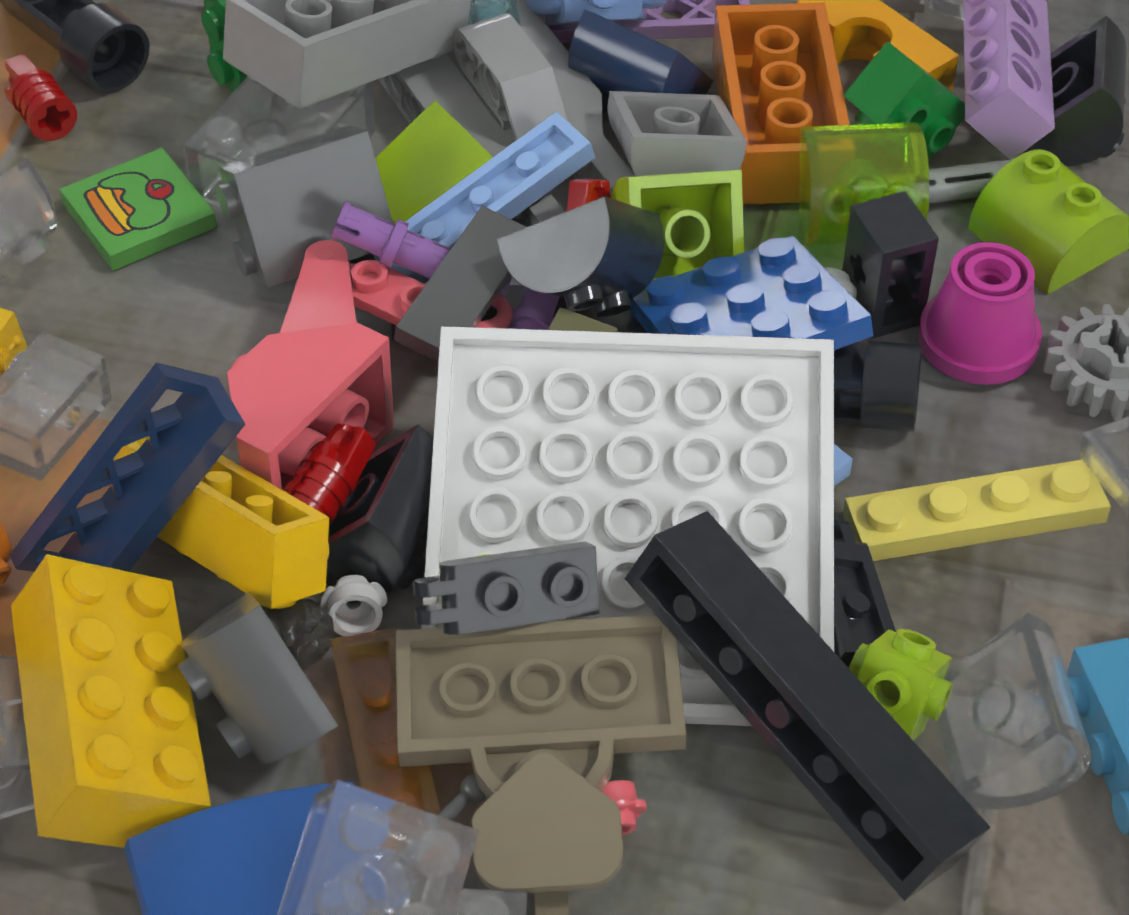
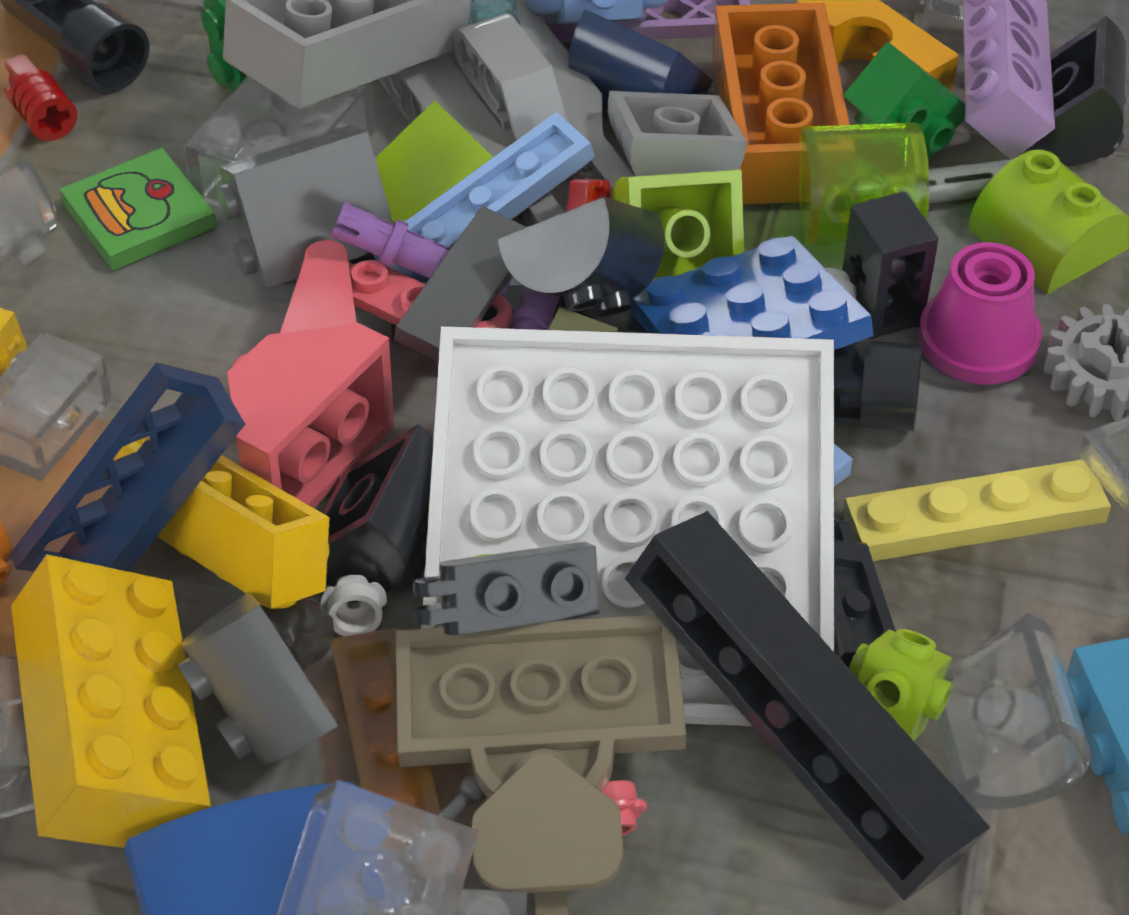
red hinge [283,423,376,525] -> none

